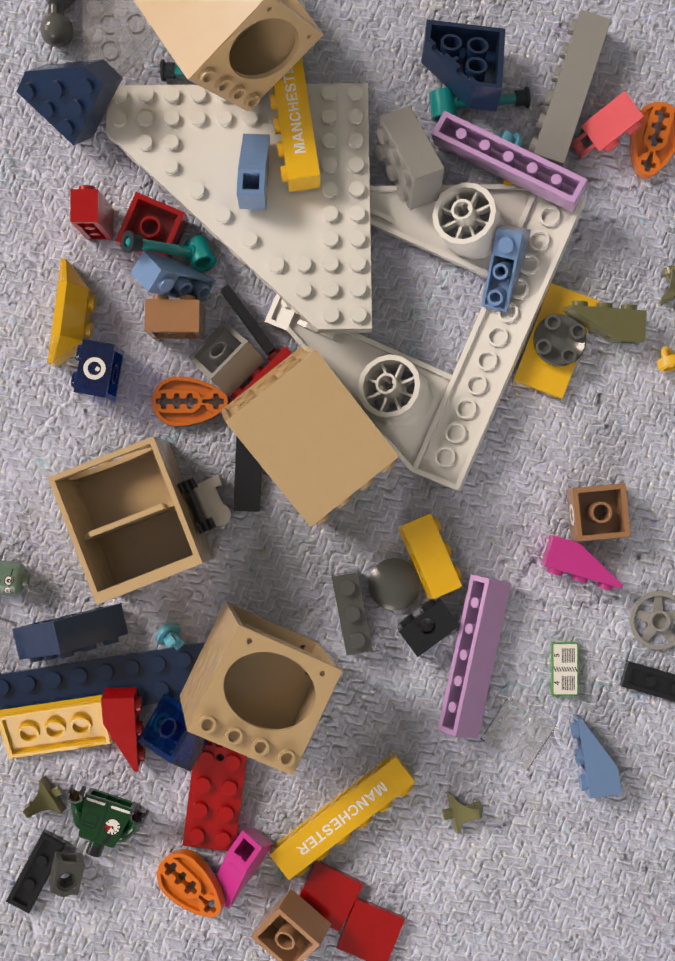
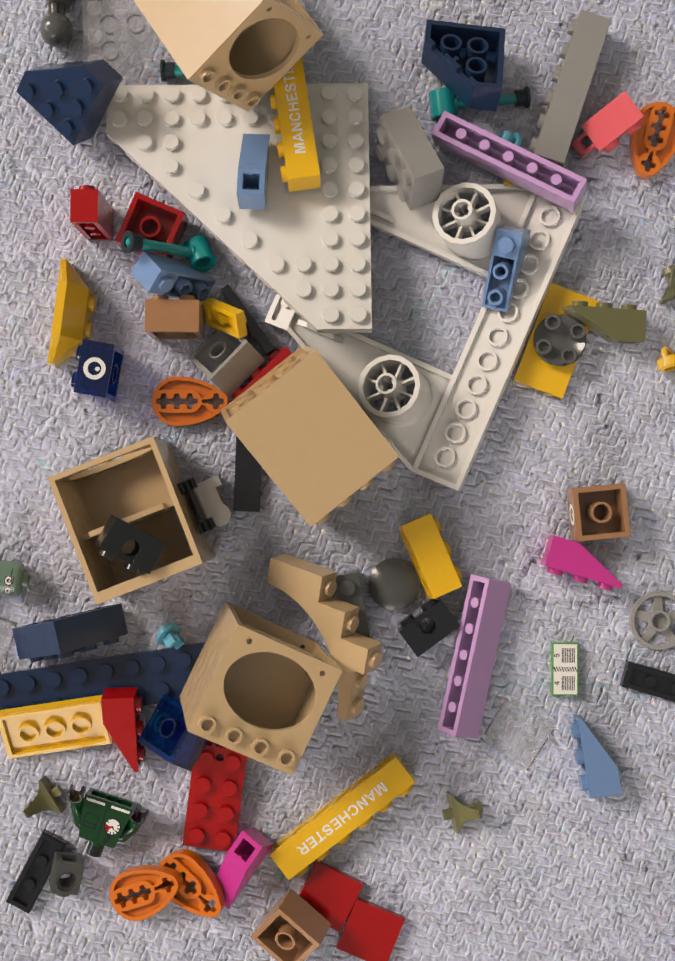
none -> black brick [95,514,166,575]
none -> orange piece [110,864,183,921]
none -> yellow plate [203,298,247,339]
none -> tan arch [267,553,382,721]

